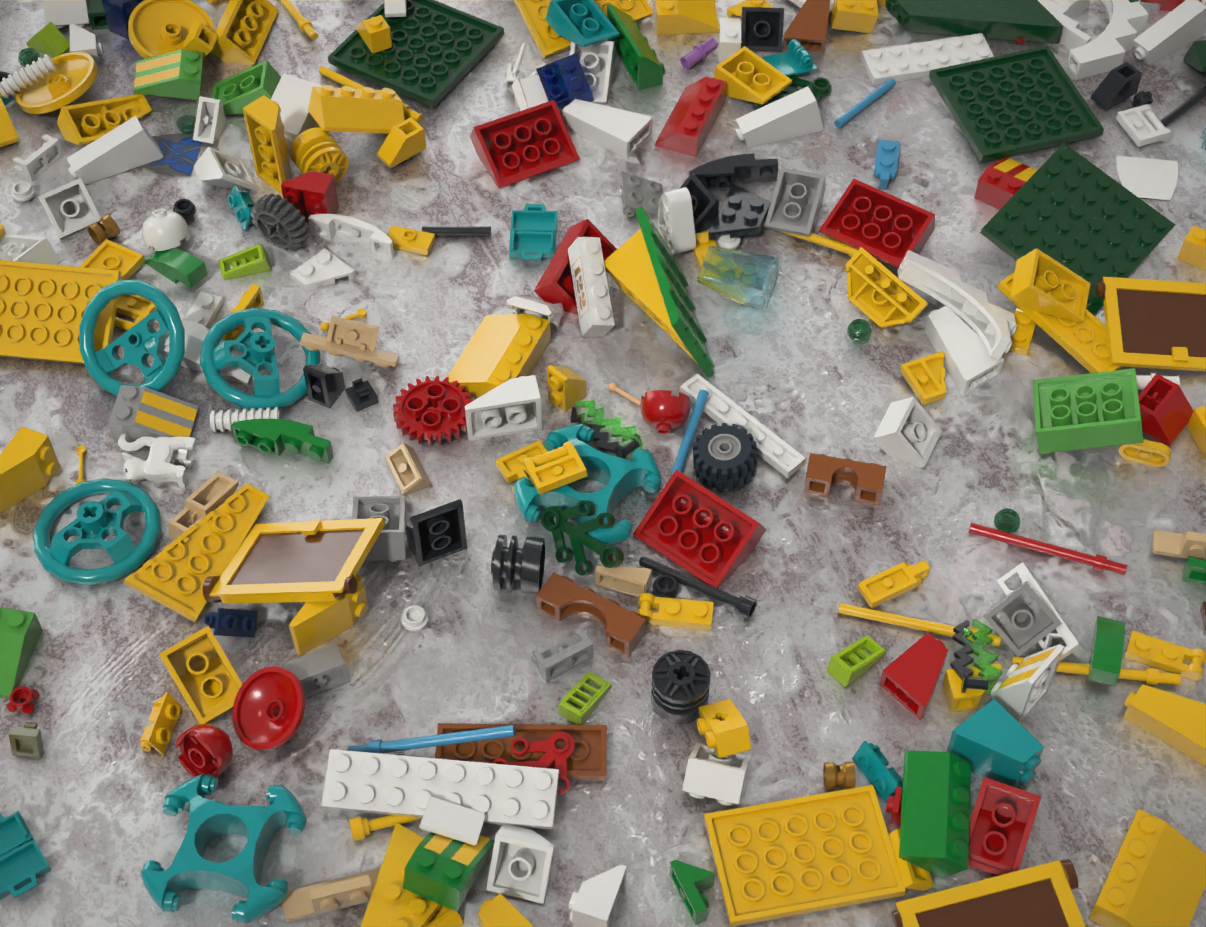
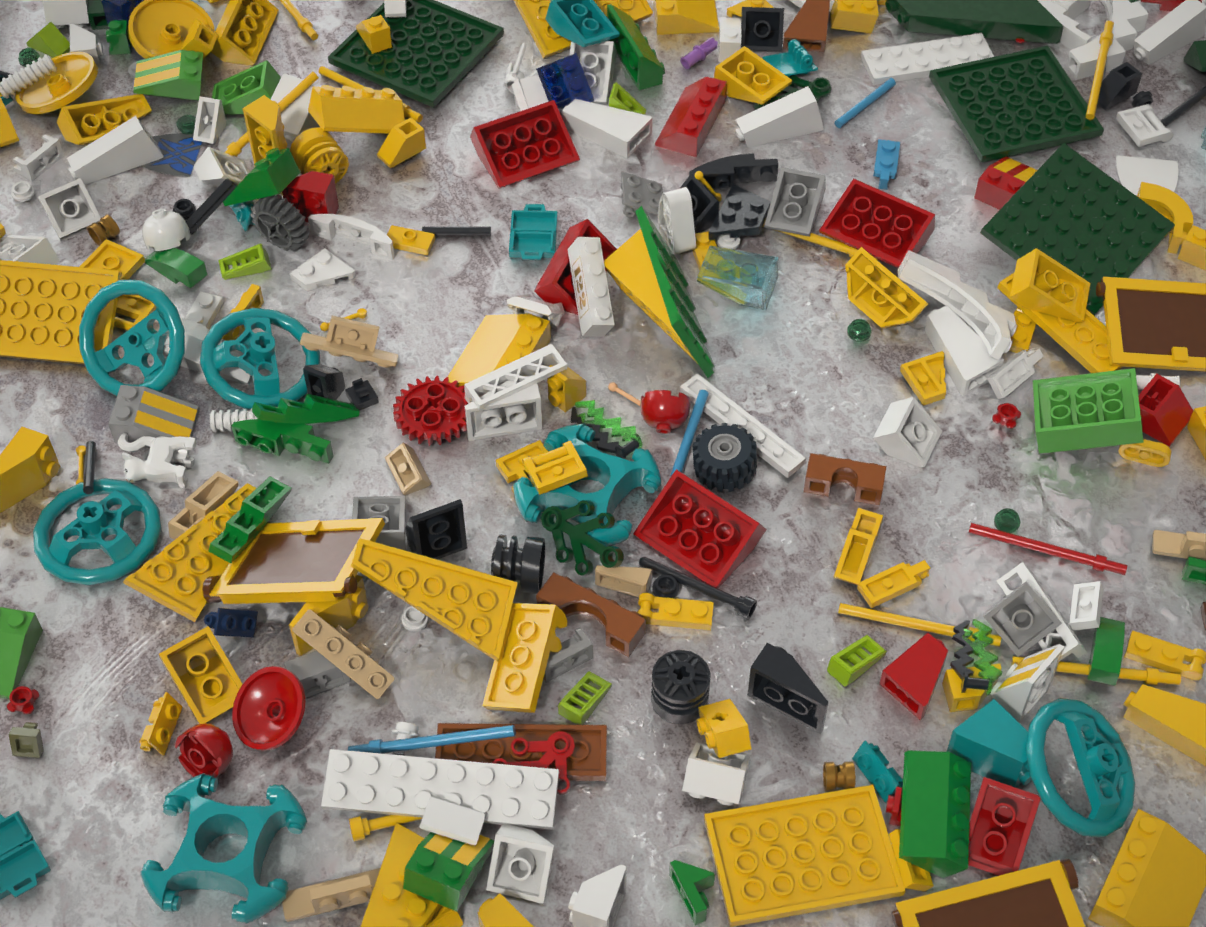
none -> black bar [83,441,96,494]
none -> green brick [106,20,132,55]
none -> black axle [186,178,236,235]
none -> green slope [208,476,292,563]
none -> green slope [223,148,301,206]
none -> yellow bar [224,72,319,157]
none -> green slope [252,394,360,424]
none -> tan bracket [292,609,394,699]
none -> yellow wing [351,538,518,661]
none -> white plate [392,722,420,740]
none -> white fence [464,344,567,410]
none -> yellow hinge [482,603,567,713]
none -> lime slope [609,82,646,115]
none -> yellow hinge [695,171,722,202]
none -> black slope [747,643,828,734]
none -> yellow slope [834,508,883,585]
none -> white hinge [987,348,1044,399]
none -> red plate [992,403,1021,429]
none -> teal piece [1026,698,1135,837]
none -> white plate [1069,581,1104,631]
none -> yellow bar [1086,21,1114,120]
none -> yellow arch [1137,182,1193,254]

